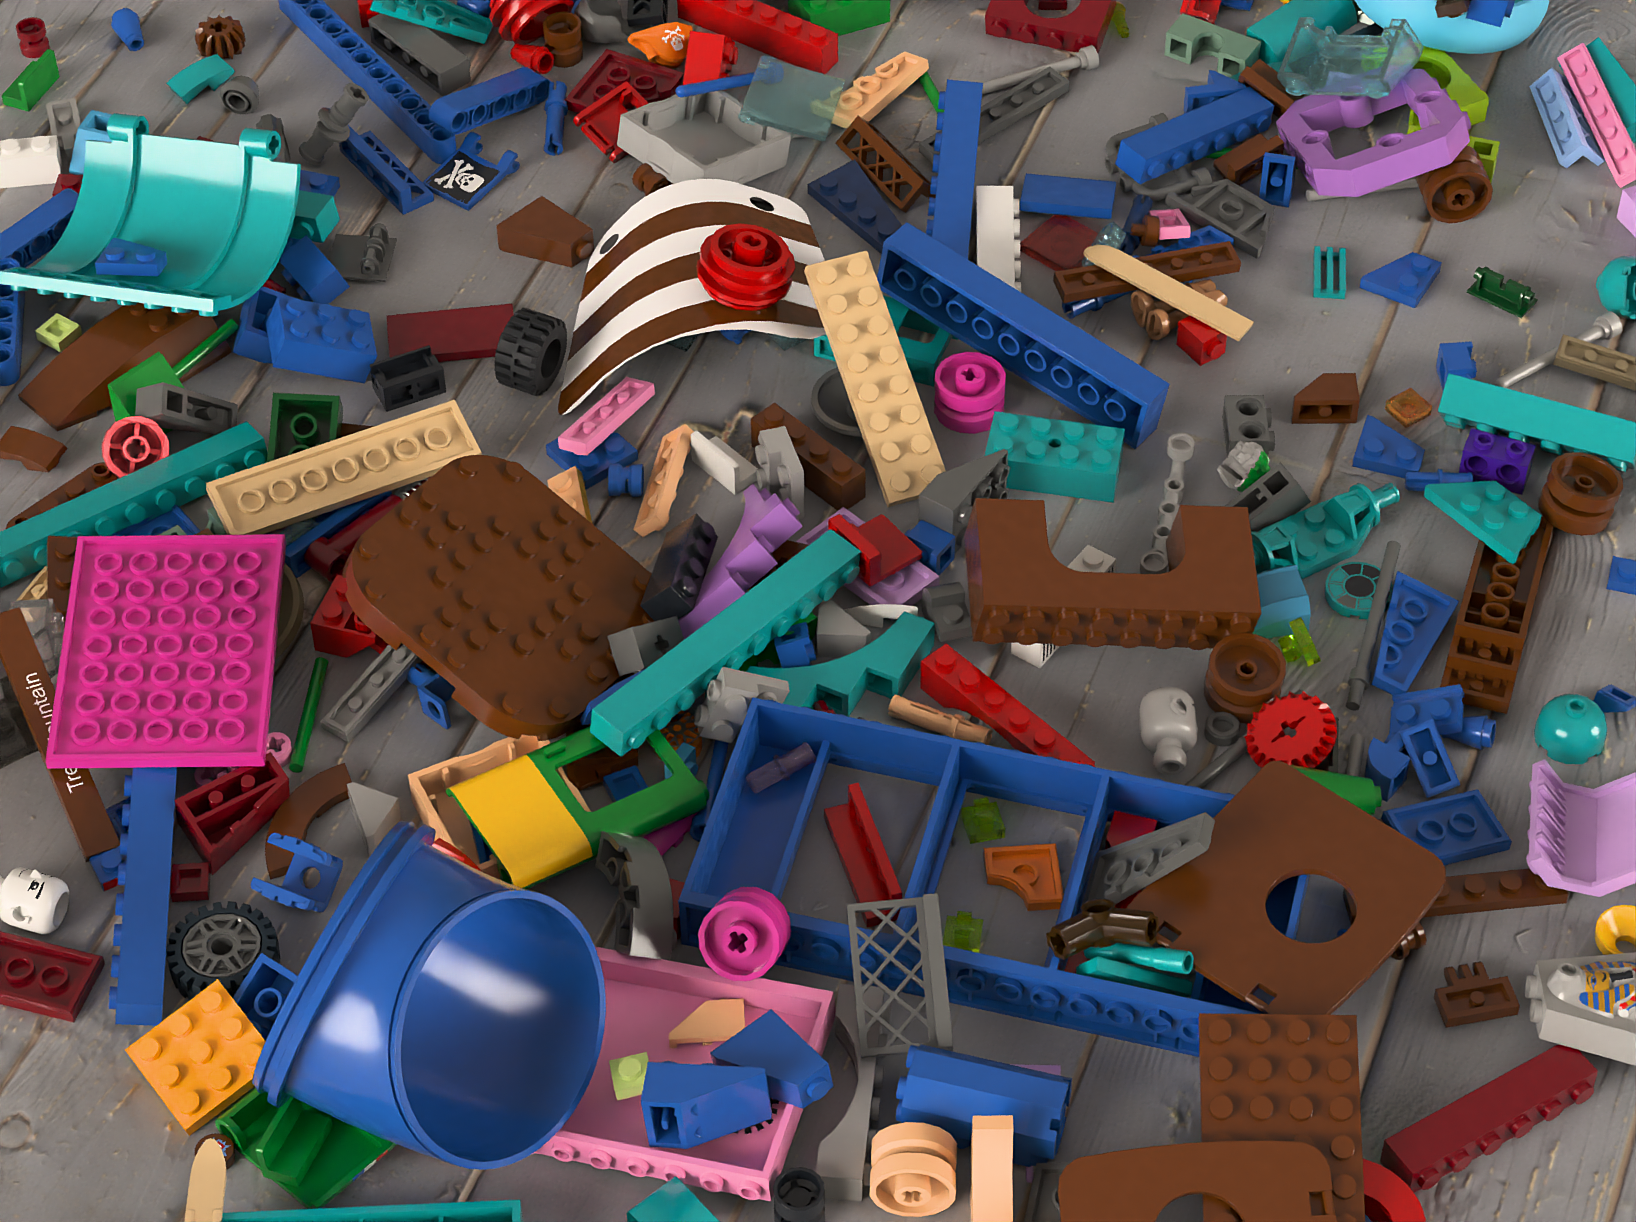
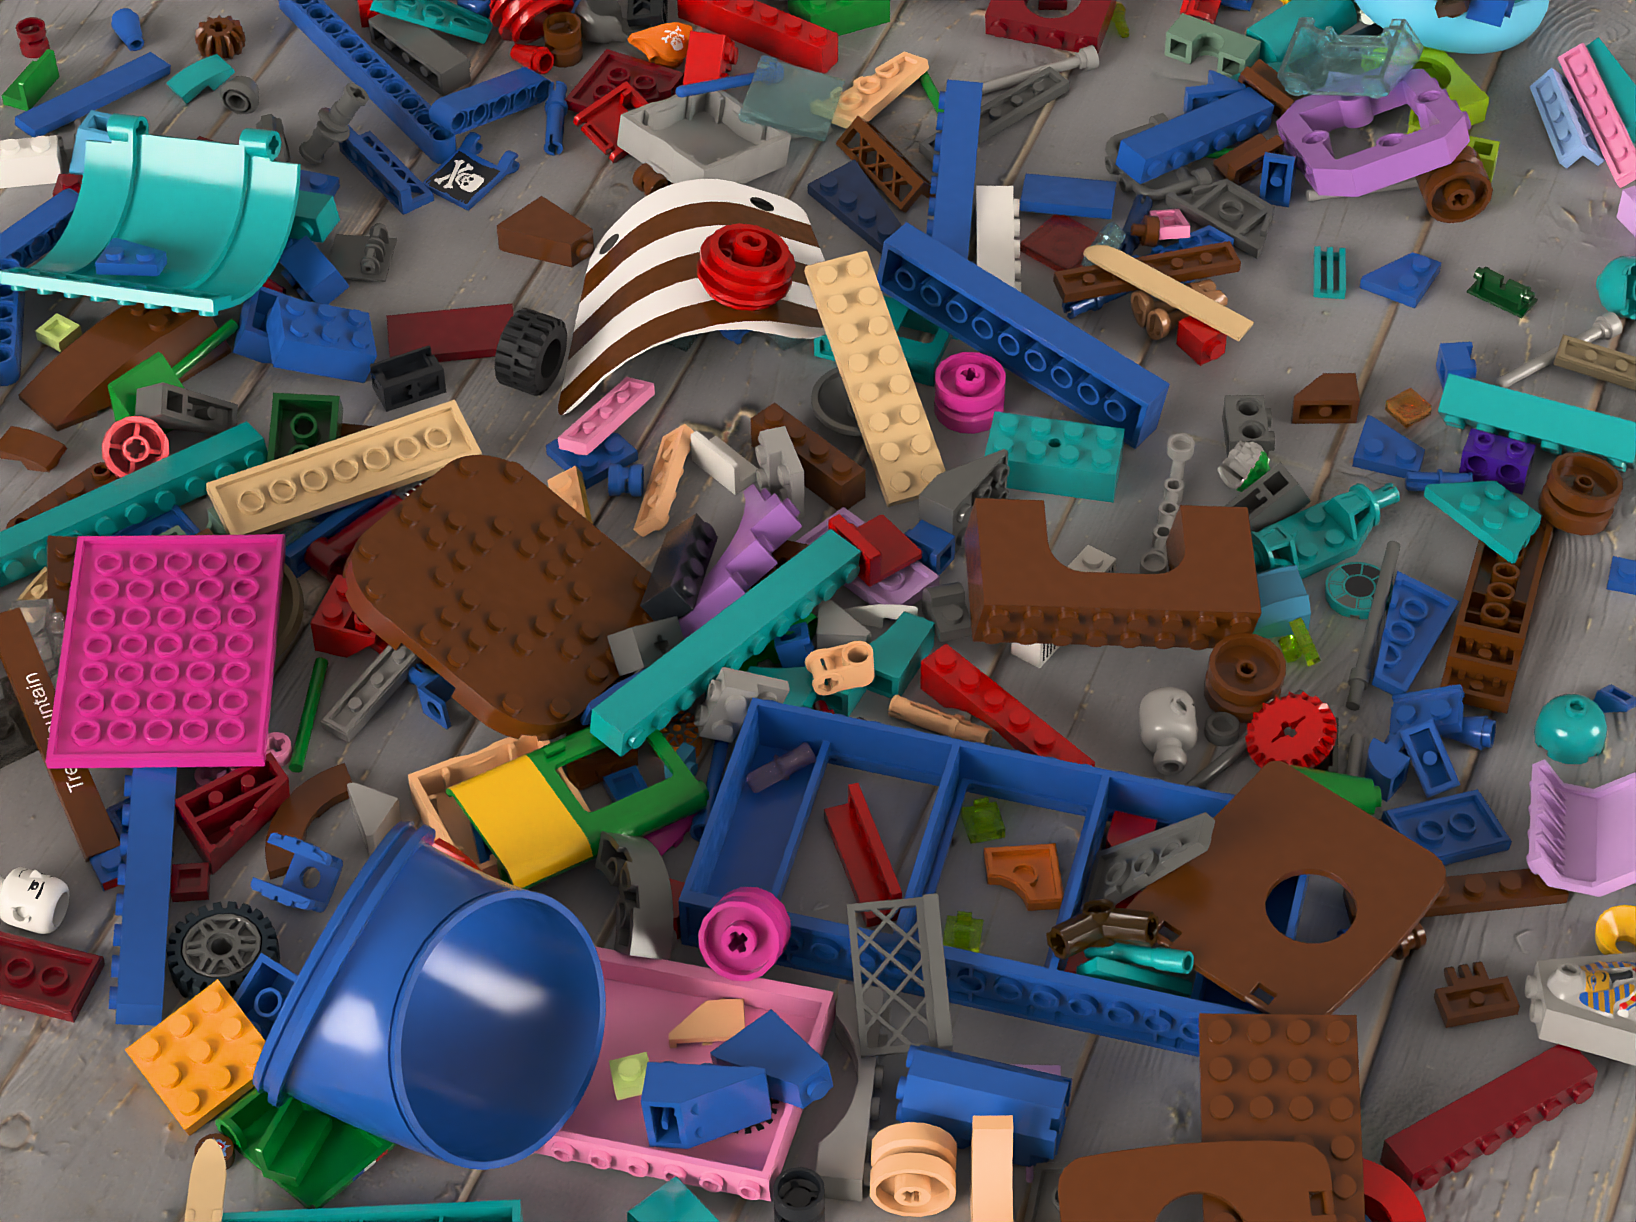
none -> blue tile [15,52,171,137]
none -> light nougat piece [805,641,875,696]

